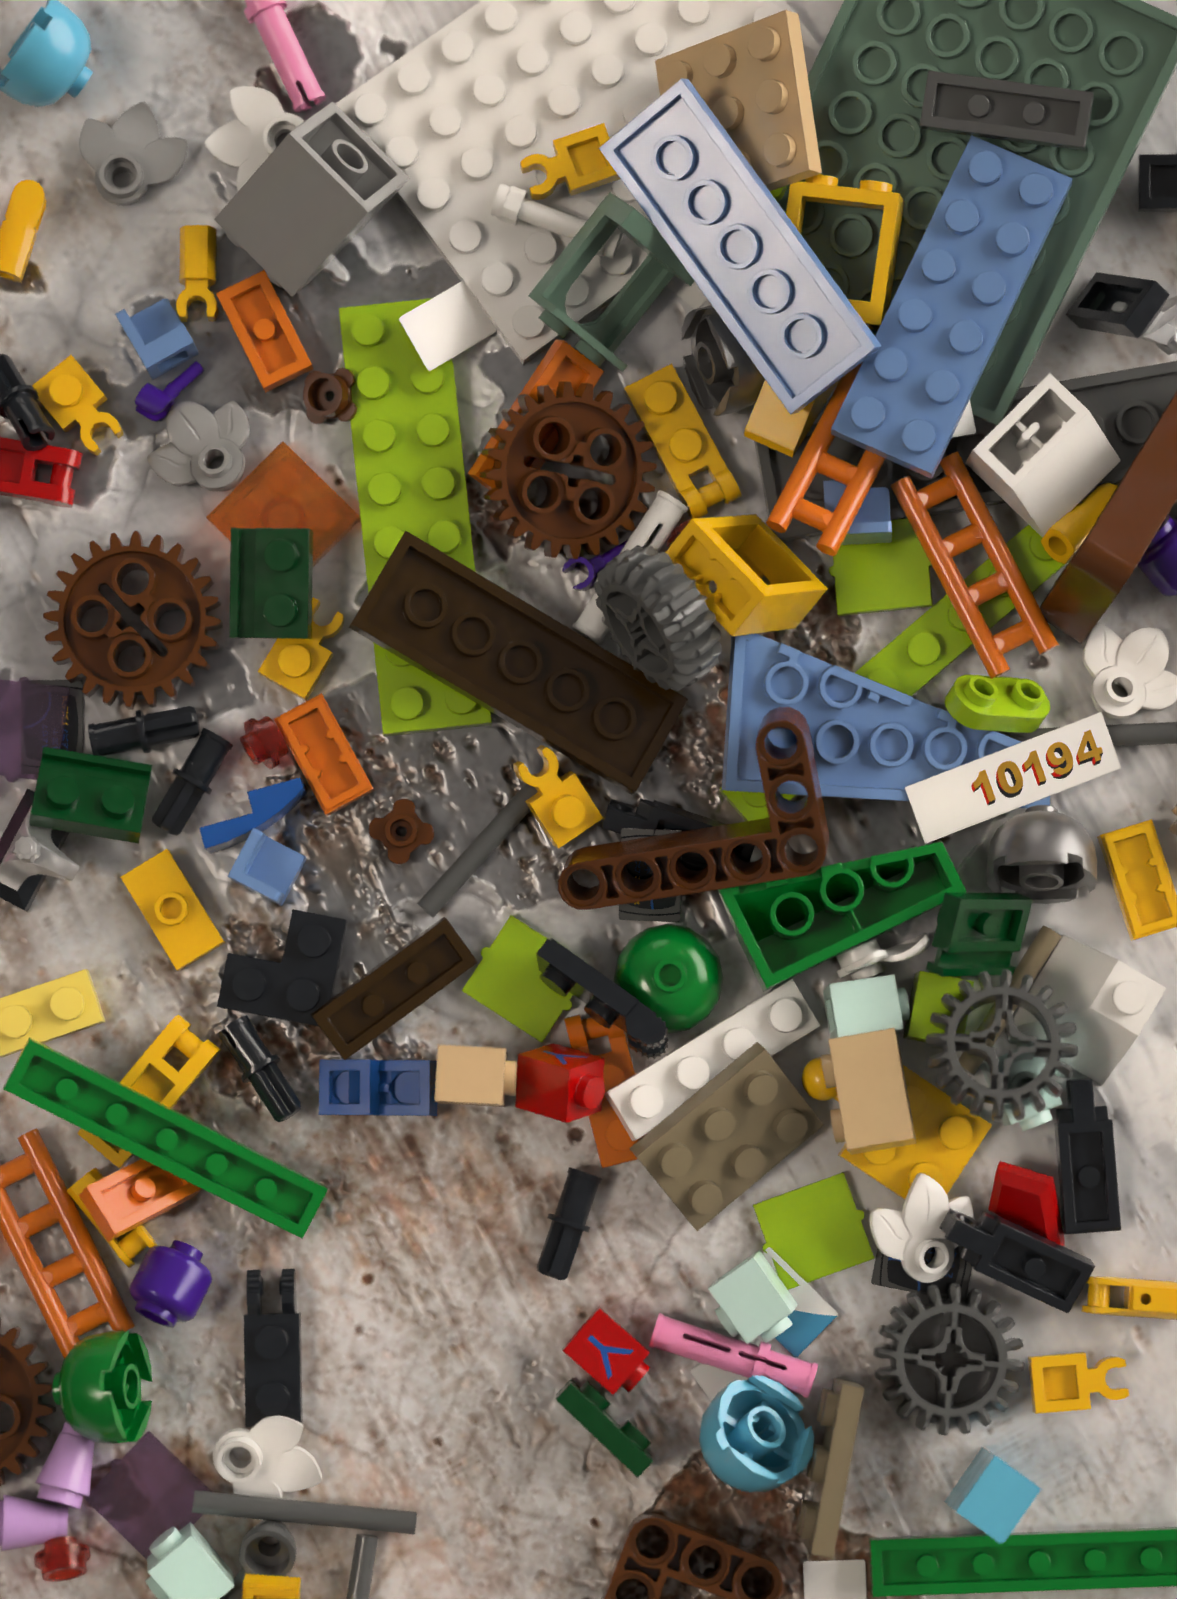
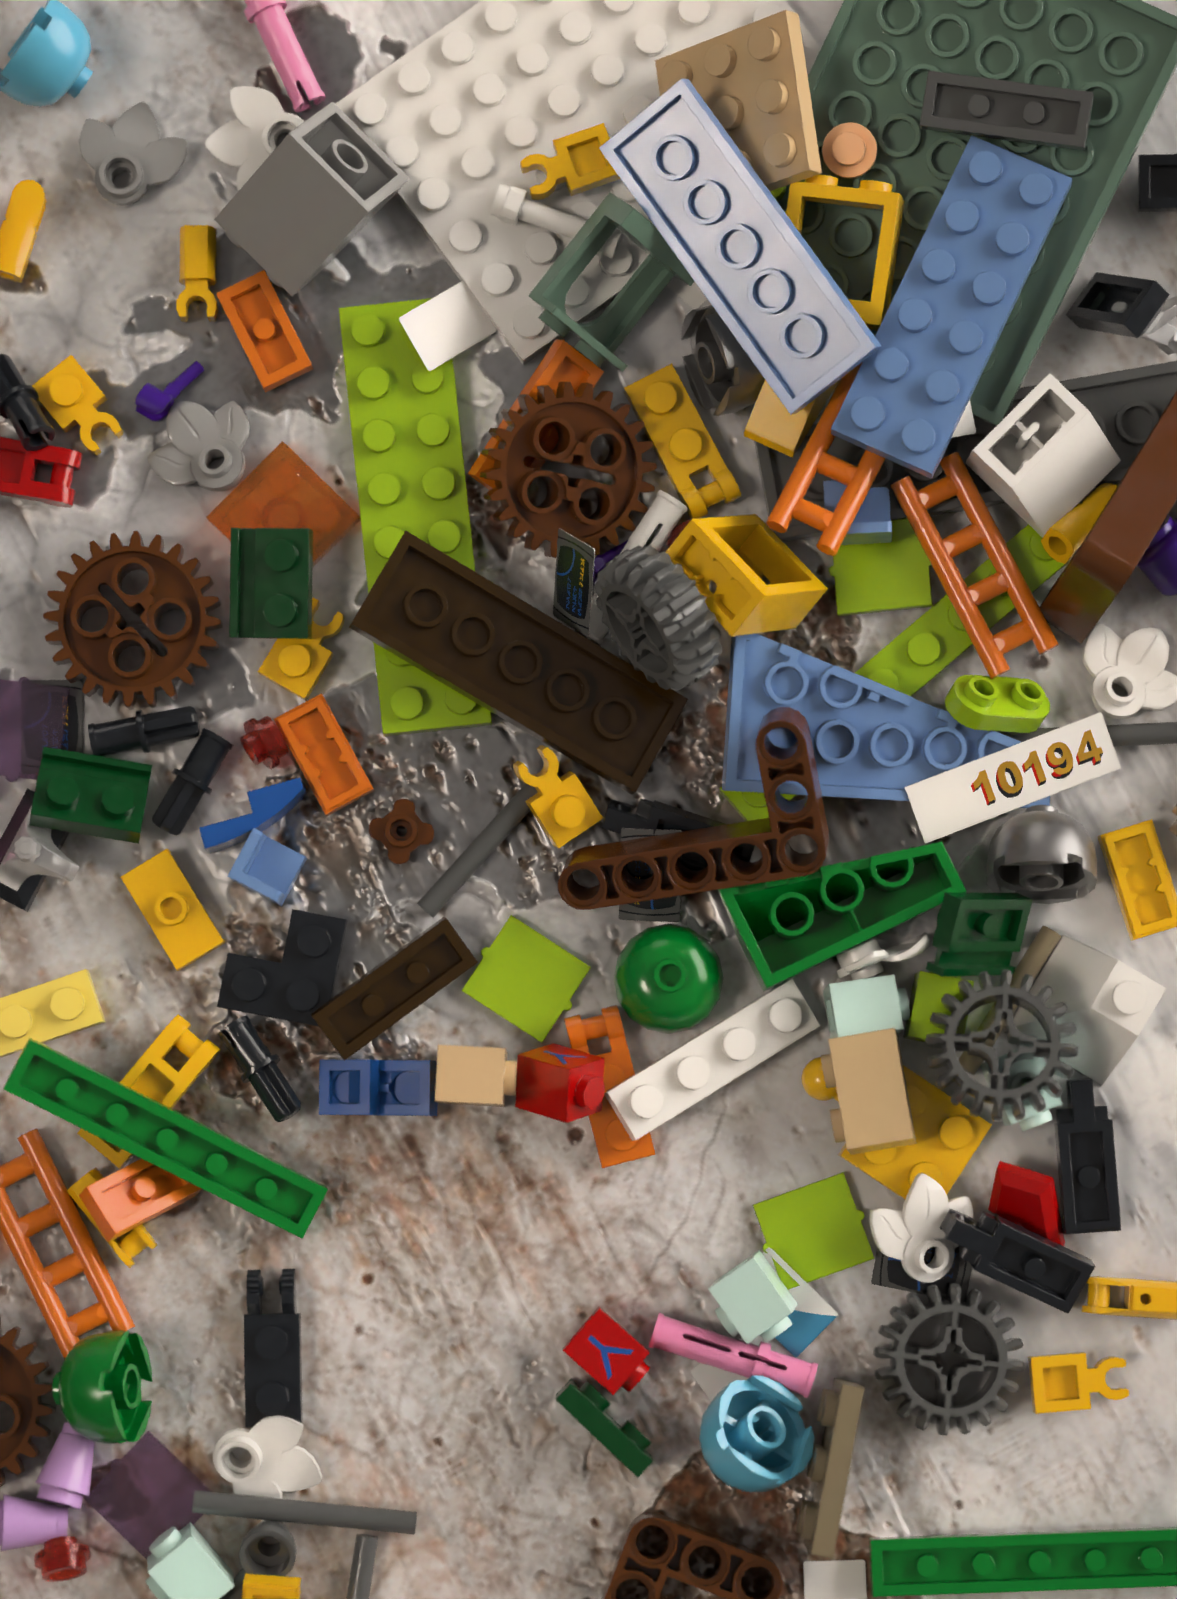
medium blue panel [115,299,199,380] -> none
dark purple head [129,1240,212,1328] -> none
reddish brown plate [303,368,357,424] -> none
black hinge [536,939,668,1059] -> none
black axle [537,1167,602,1280] -> none
dark tan plate [629,1042,824,1231] -> none
medium azure panel [944,1447,1041,1543] -> none
none -> sticker [553,528,595,637]
none -> light nougat plate [822,122,877,179]

